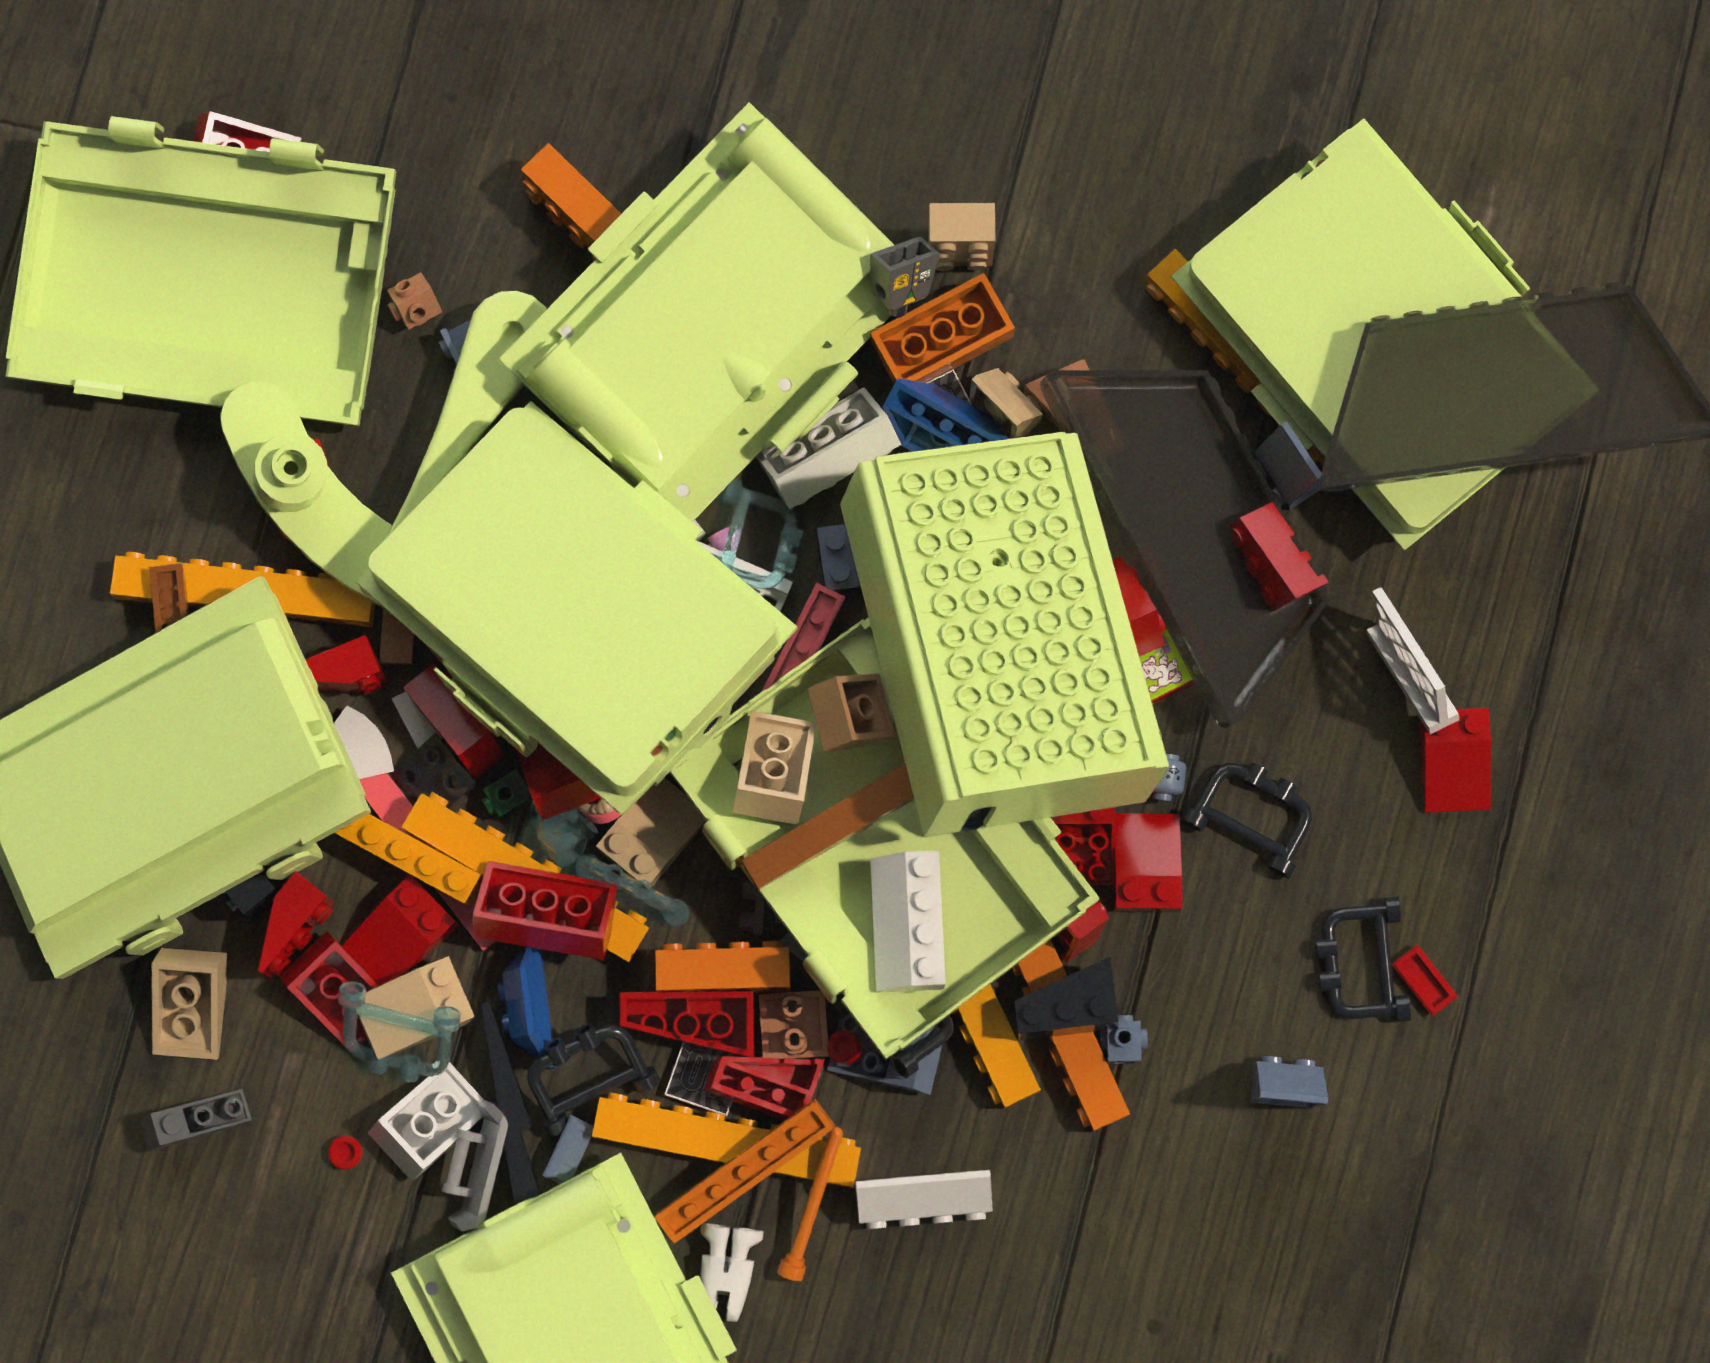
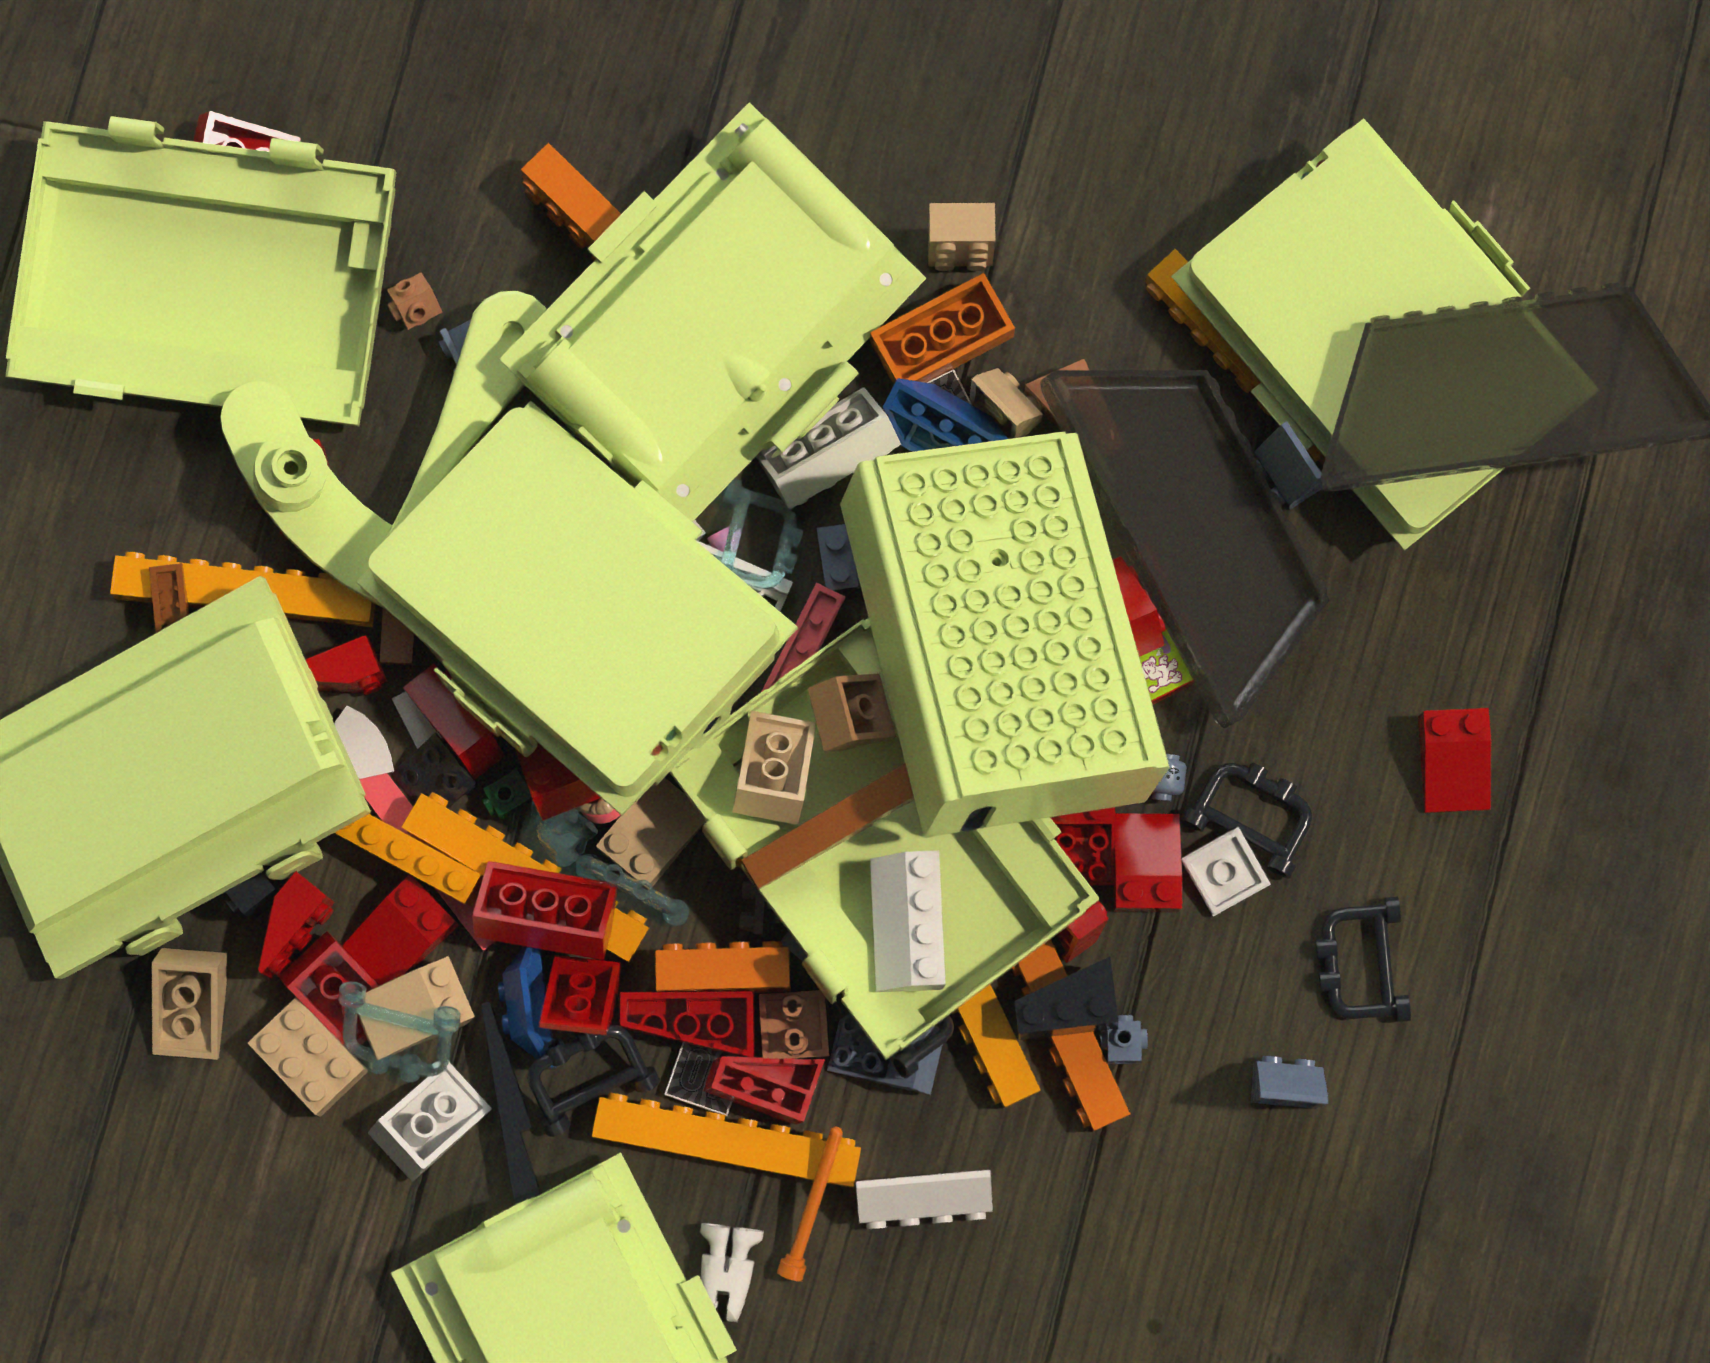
dark grey slope [139,1089,252,1153] -> none
red tile [328,1136,363,1170] -> none
light grey piece [442,1099,508,1232] -> none
sand blue tile [543,1115,594,1184] -> none
orange plate [654,1099,835,1244] -> none
red tile [827,1030,862,1065] -> none
dark grey torso [870,236,940,317] -> none
wedge [1229,502,1328,612] -> none
white fence [1367,587,1459,734] -> none
red tile [1391,944,1458,1017] -> none
none -> tan brick [248,997,369,1117]
none -> red slope [539,955,620,1035]
none -> white tile [1181,827,1271,916]

